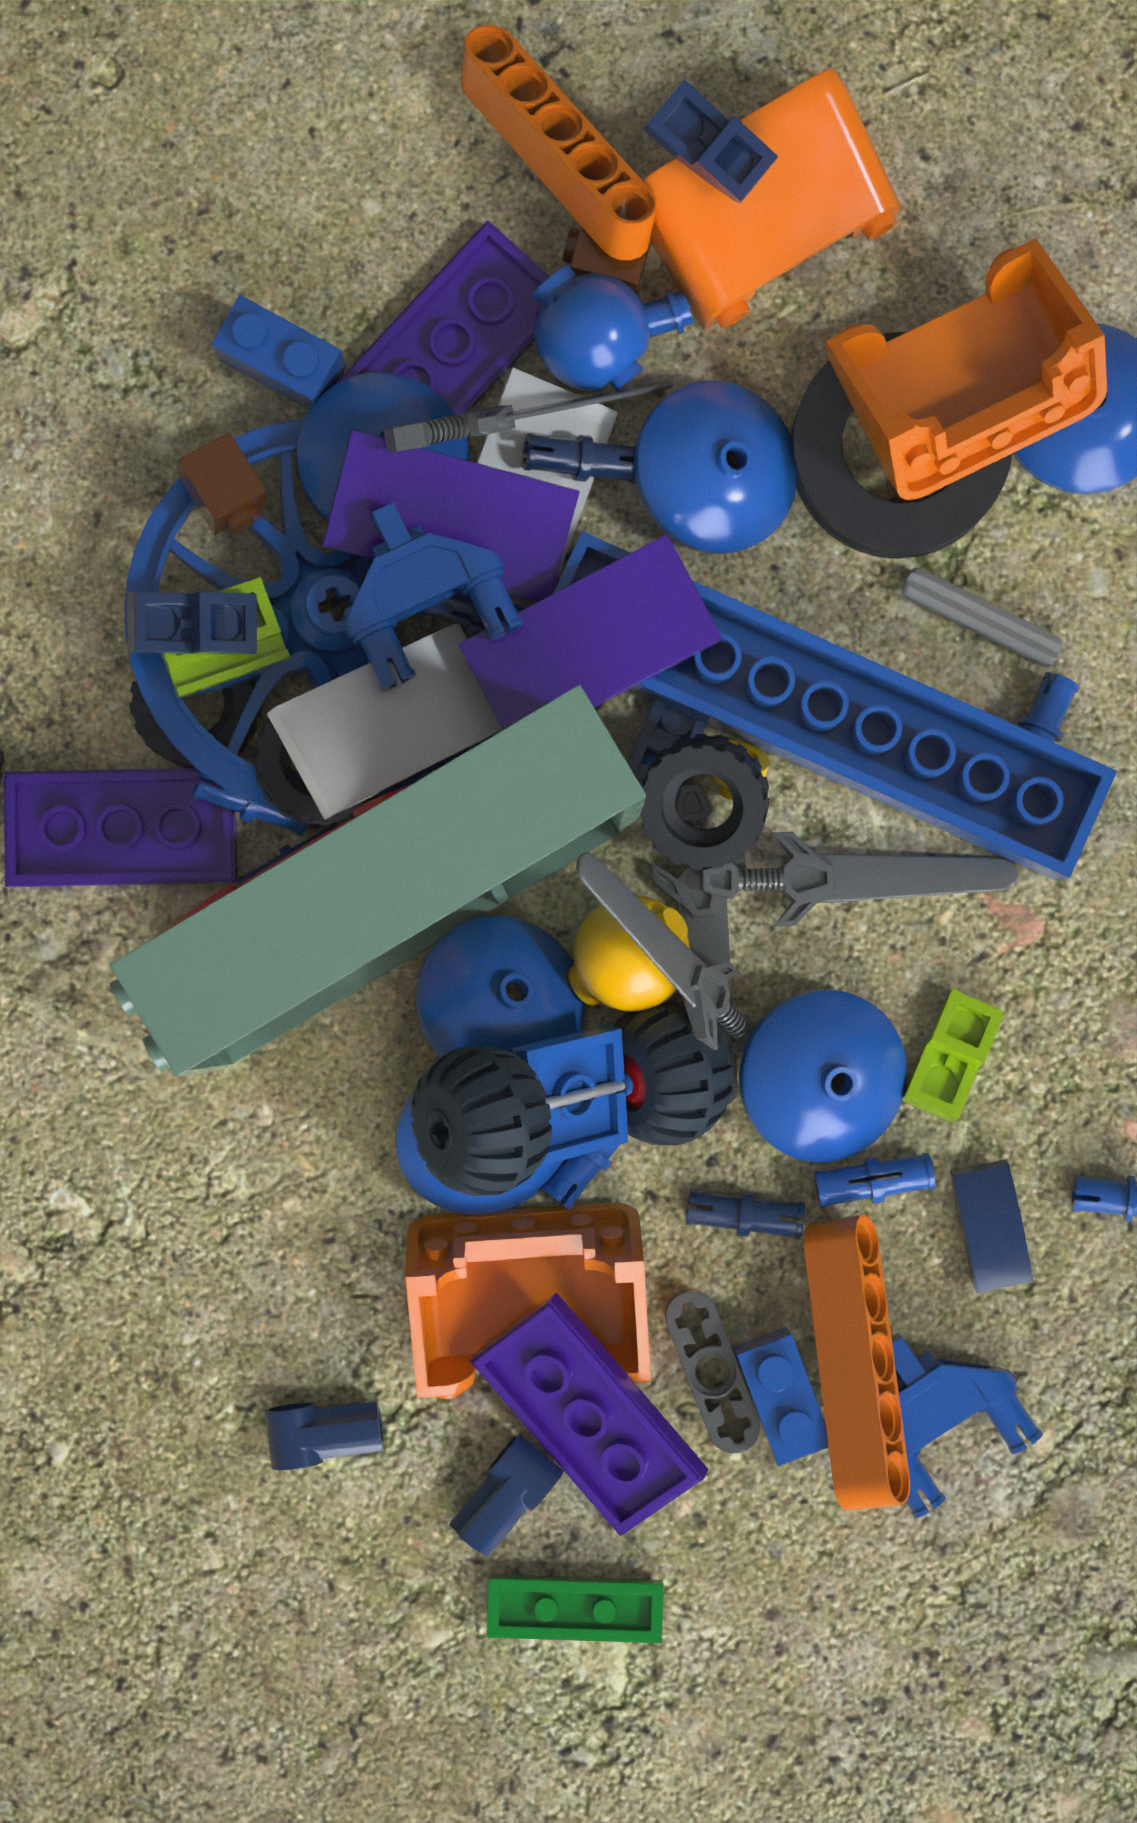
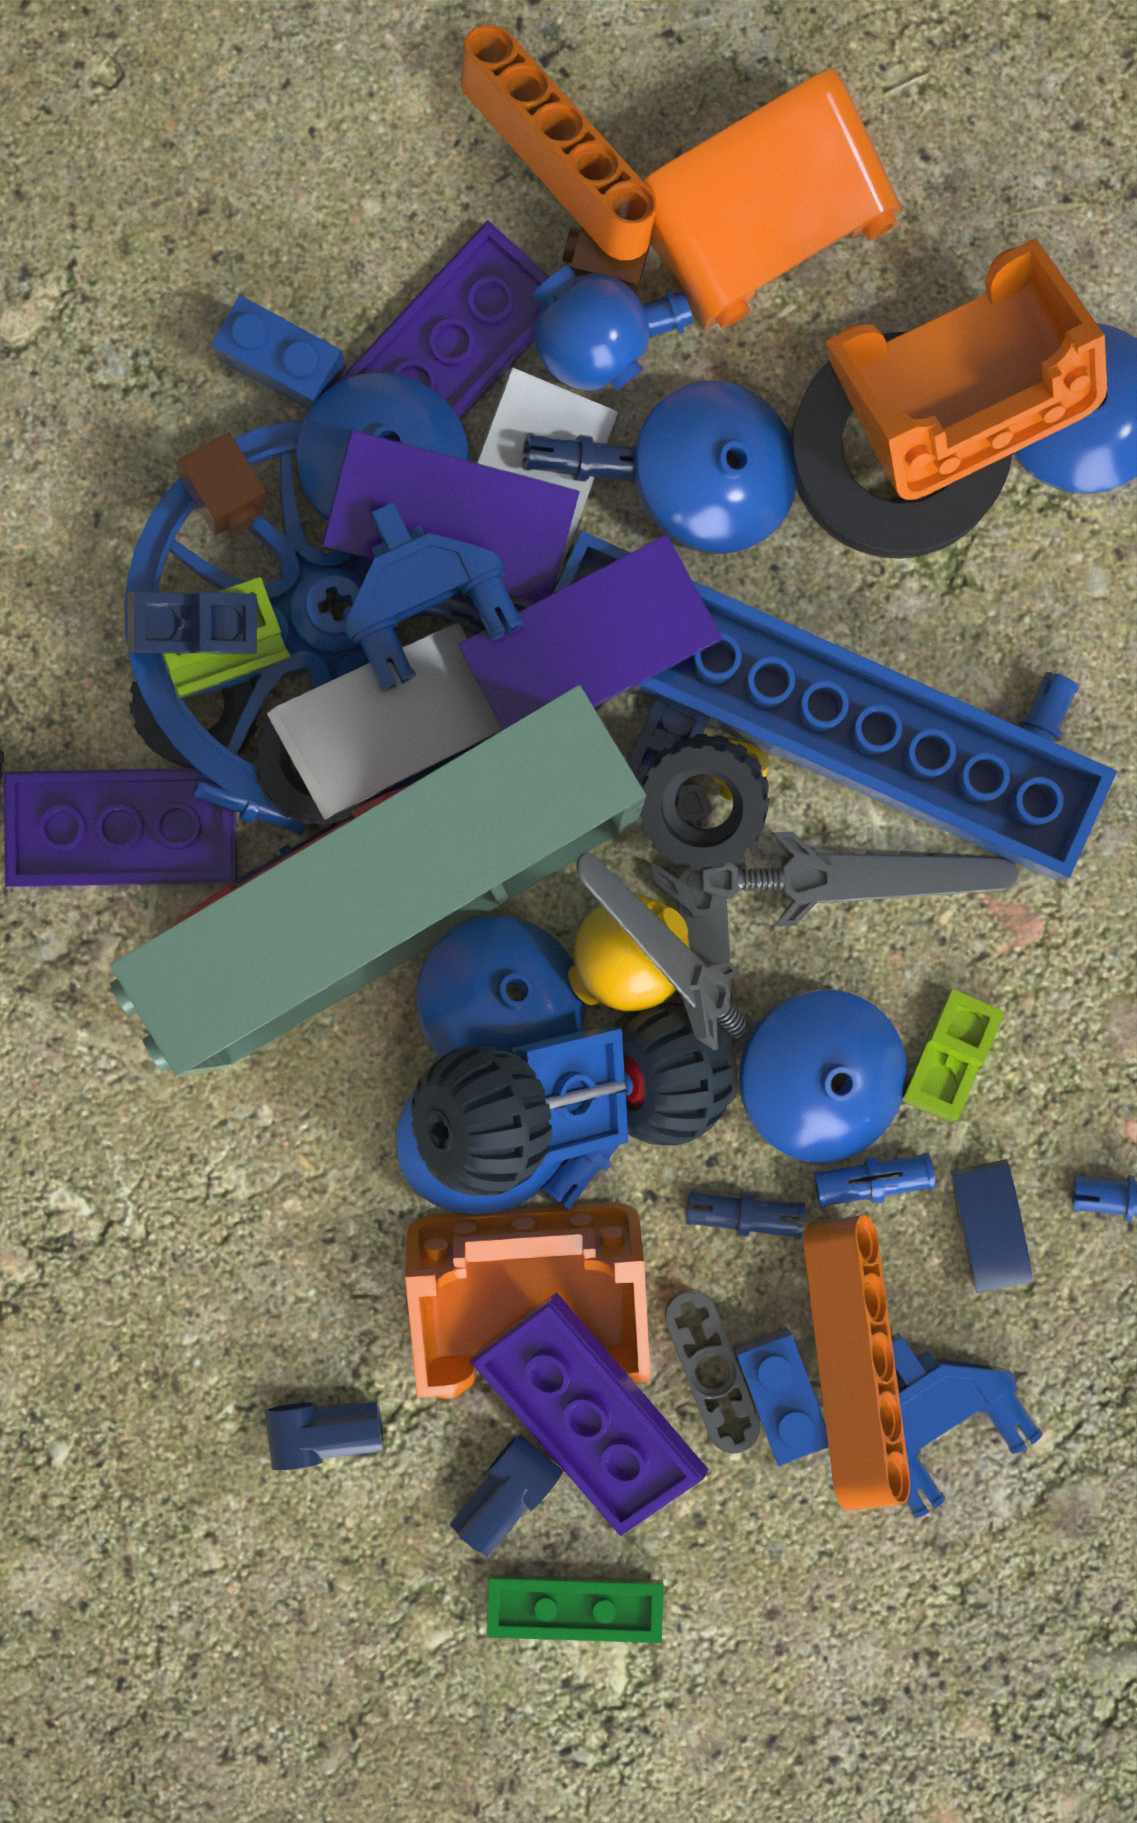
dark grey sword [383,382,673,452] -> none
dark blue slope [642,79,779,204] -> none
light grey axle [901,568,1063,667] -> none

